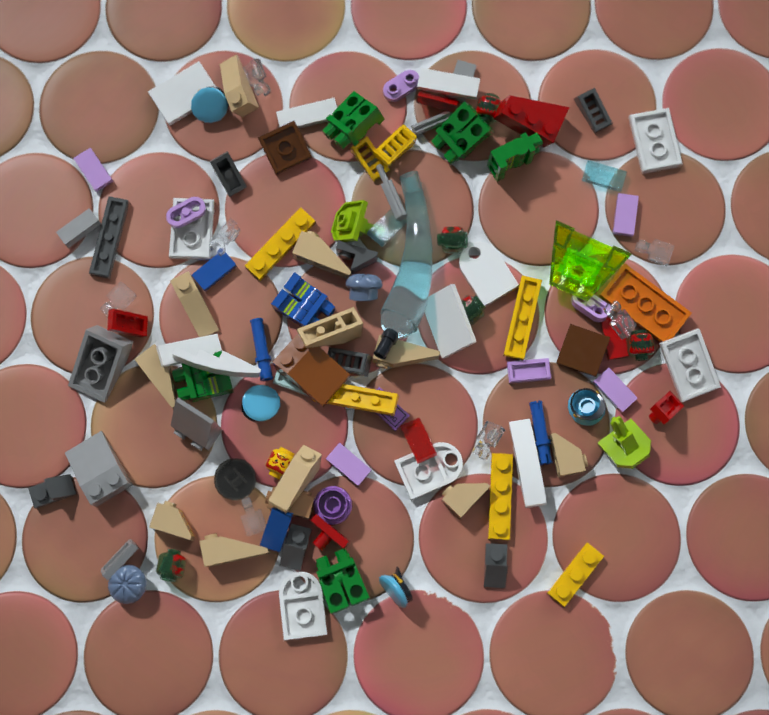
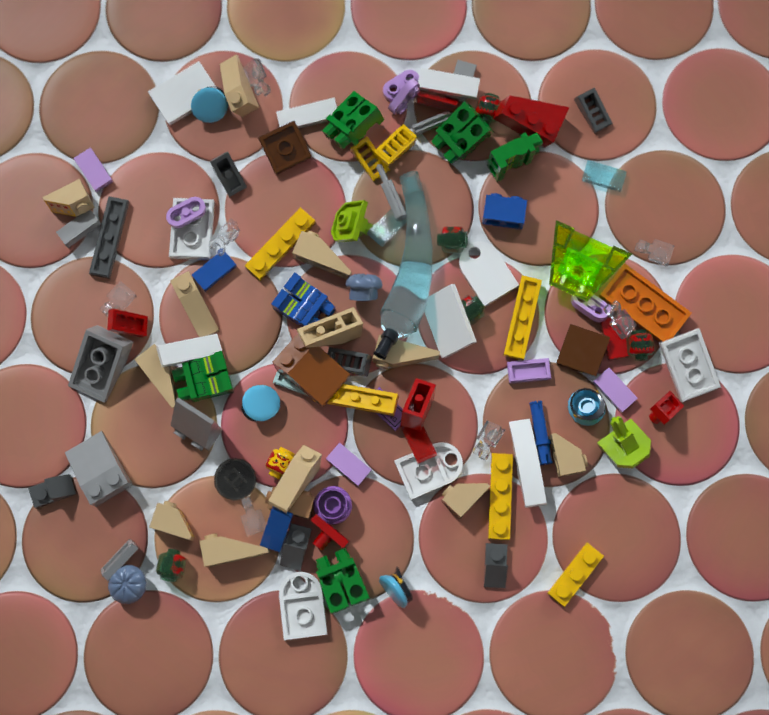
white slope [172,347,261,378] -> none
blue pin [250,318,274,381] -> none
dark grey slope [336,241,378,274] -> none
lavender tile [612,193,639,237] -> none
white tile [628,108,683,174] -> none
none -> tan slope [43,179,95,217]
none -> lavender plate [388,79,420,115]
none -> red brick [401,378,436,432]
none -> blue brick [482,193,527,230]

